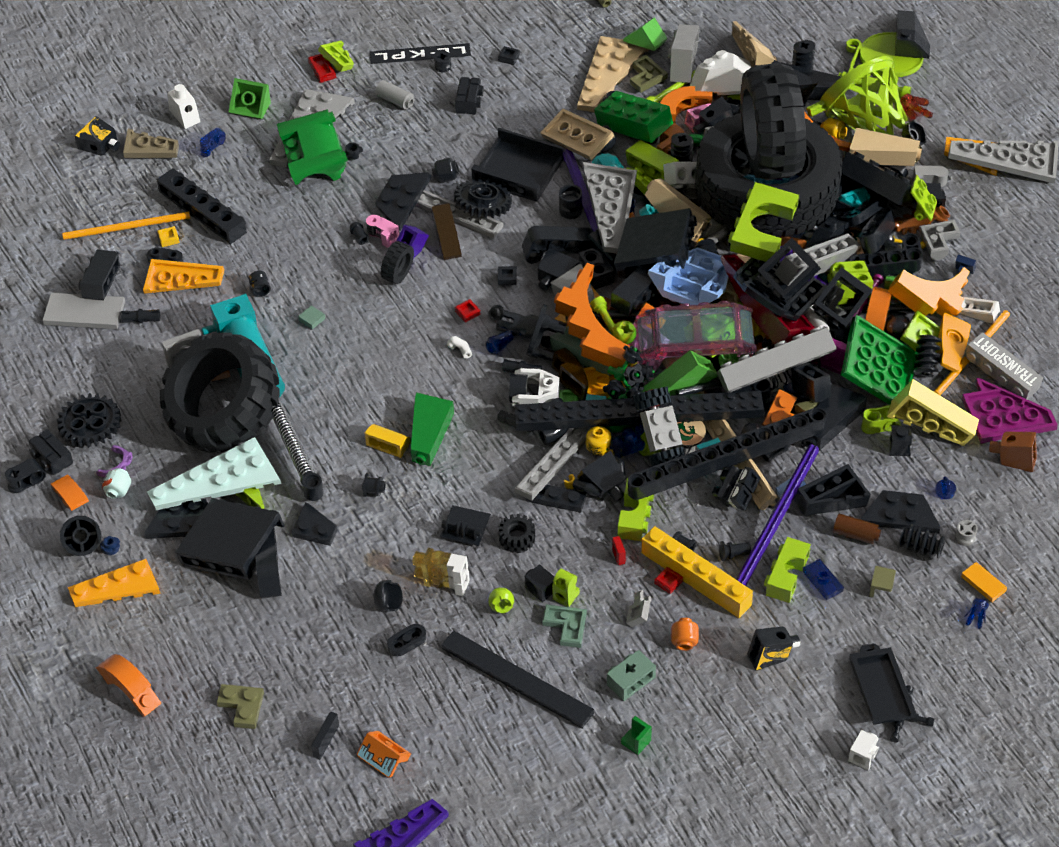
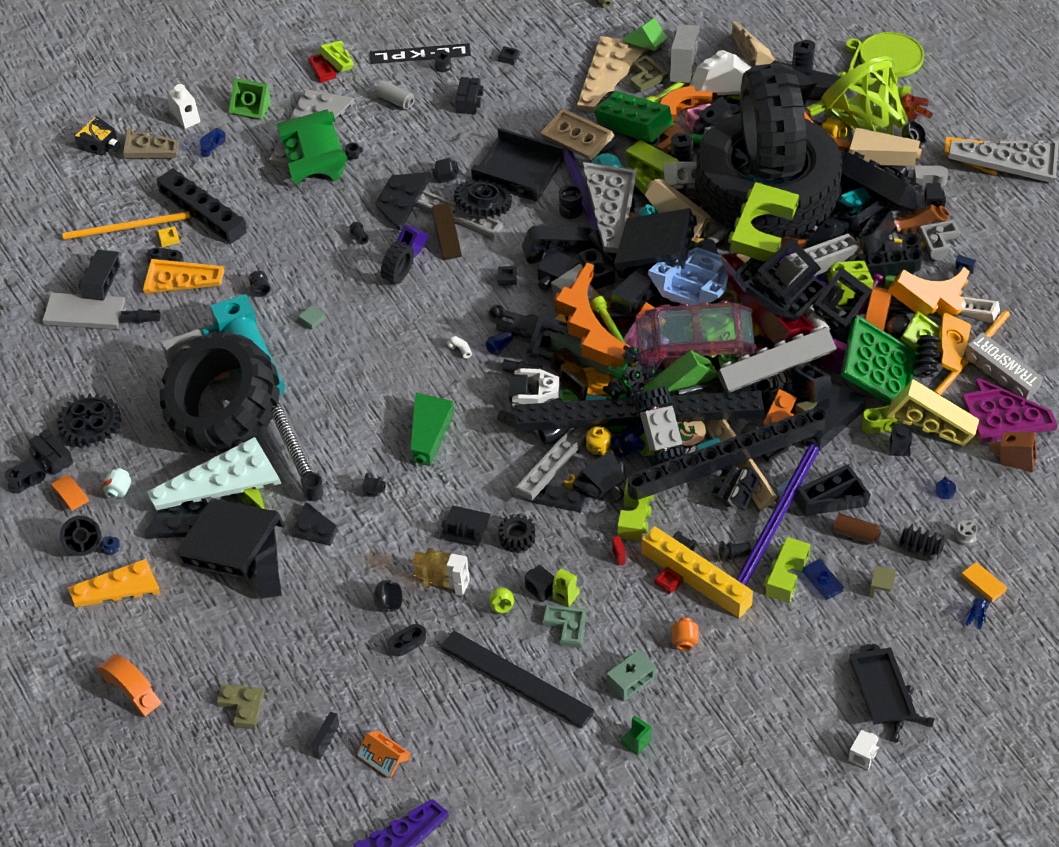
medium lavender cap [96,445,133,478] -> none
yellow brick [365,424,411,458] -> none
bright pink leg [366,215,399,248] -> none
red tile [454,299,481,323] -> none
lime piece [612,321,636,345] -> none
light grey plate [626,590,651,627] -> none
black torso [747,626,800,671] -> none
black wing [861,490,940,534] -> none
black wedge [895,10,930,59] -> none
lime hinge [911,175,937,221] -> none

